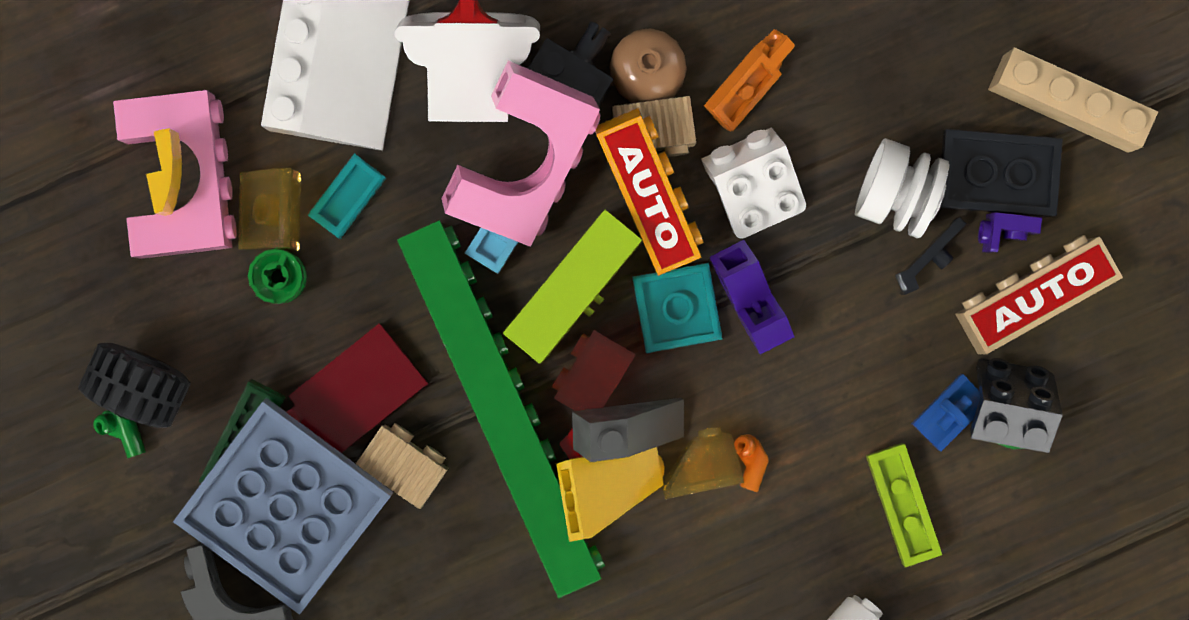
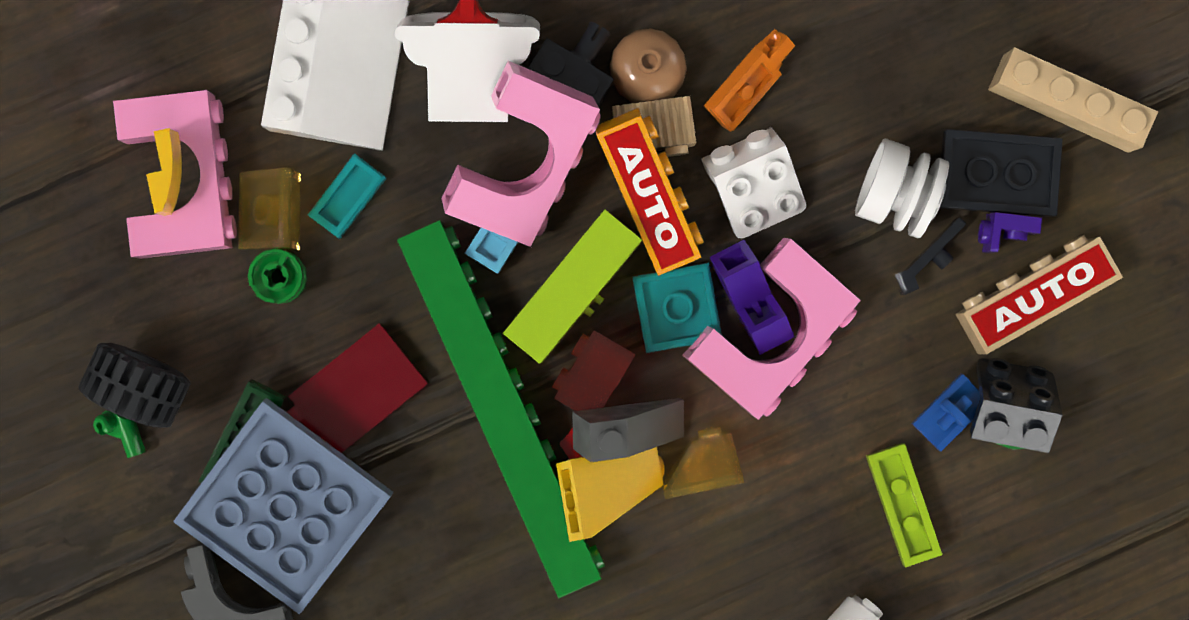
tan brick [356,423,449,509] -> none
orange arm [734,434,769,492] -> none
none -> bright pink arch [683,238,861,420]

